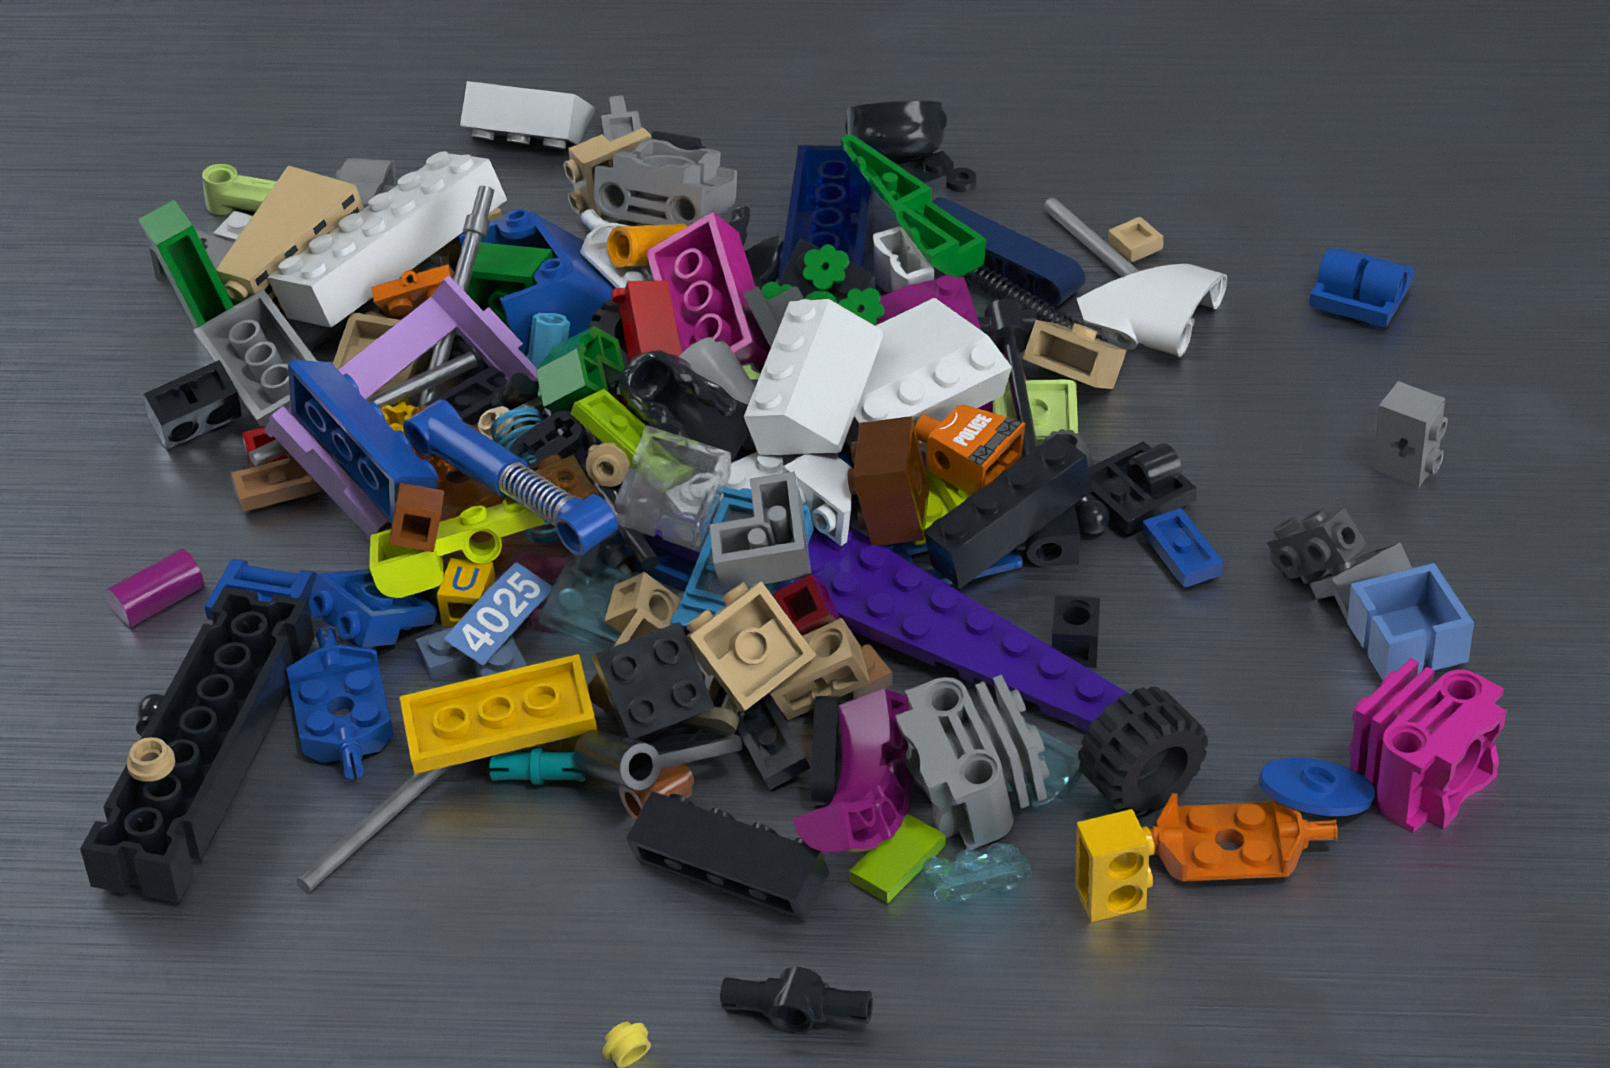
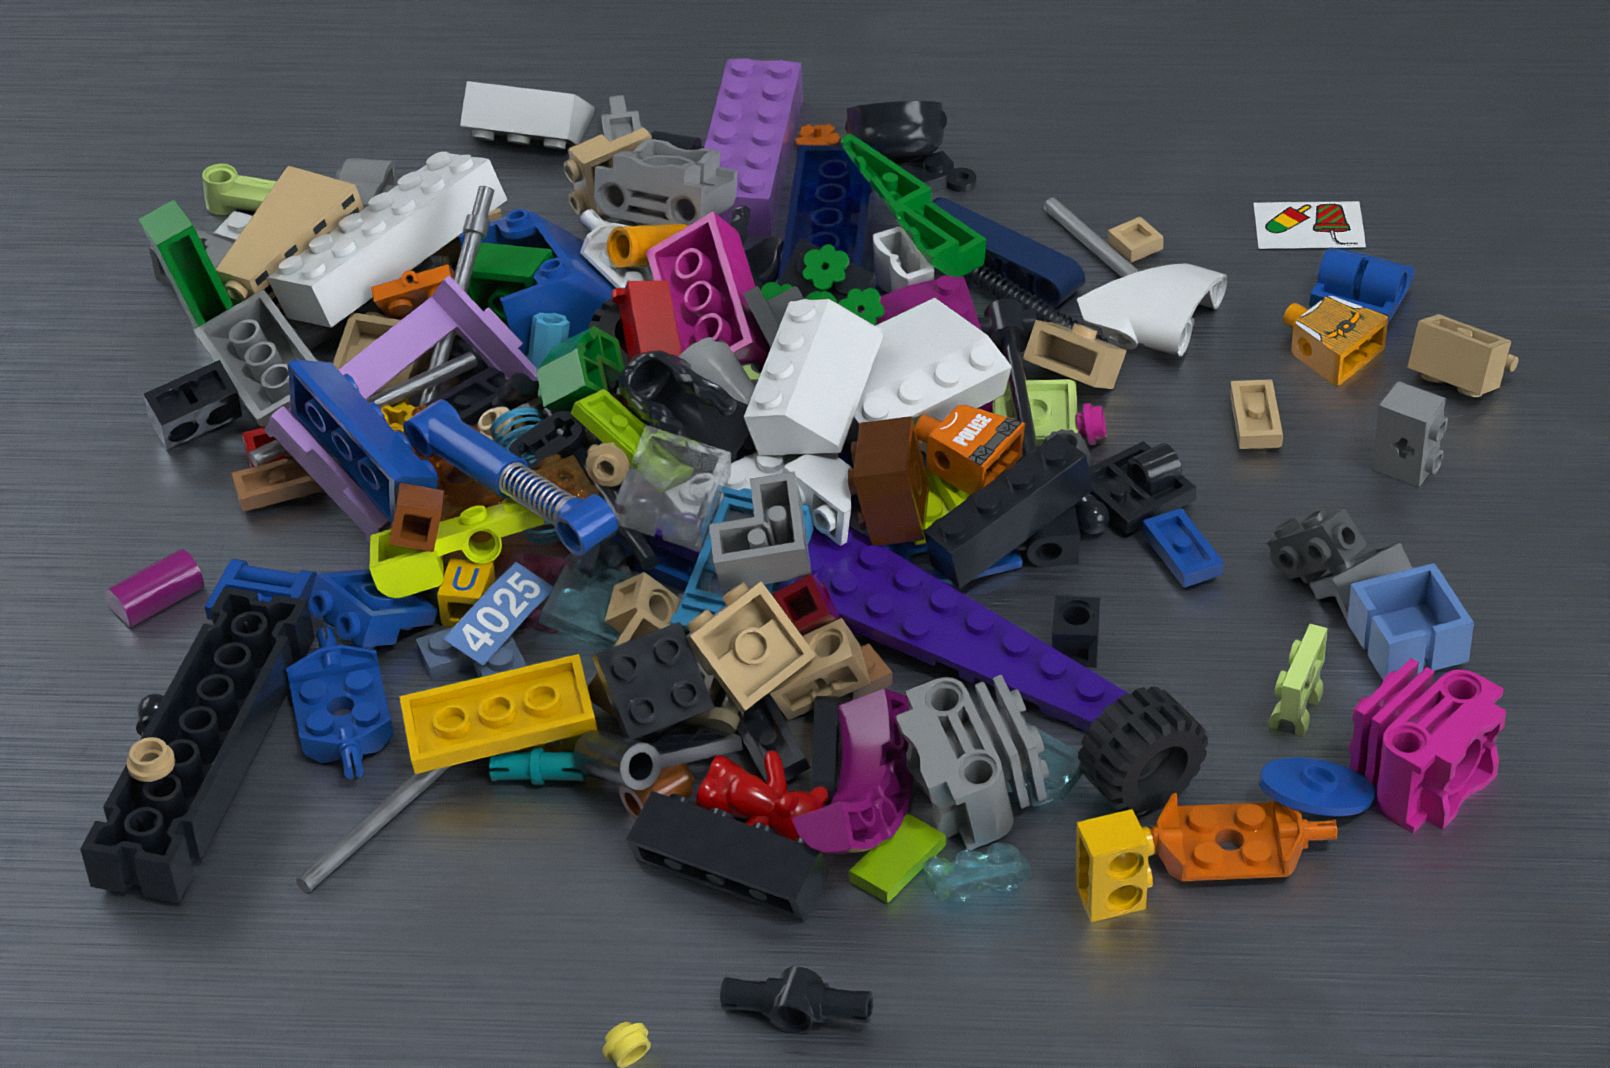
none -> red piece [696,751,829,841]
none -> medium lavender brick [704,58,803,236]
none -> orange plant [795,123,842,154]
none -> dark pink plate [1076,403,1107,445]
none -> tan plate [1230,379,1283,449]
none -> white sticker [1253,201,1366,249]
none -> yellowish green plate [1268,624,1328,737]
none -> light orange torso [1283,296,1388,387]
none -> tan brick [1407,314,1518,397]

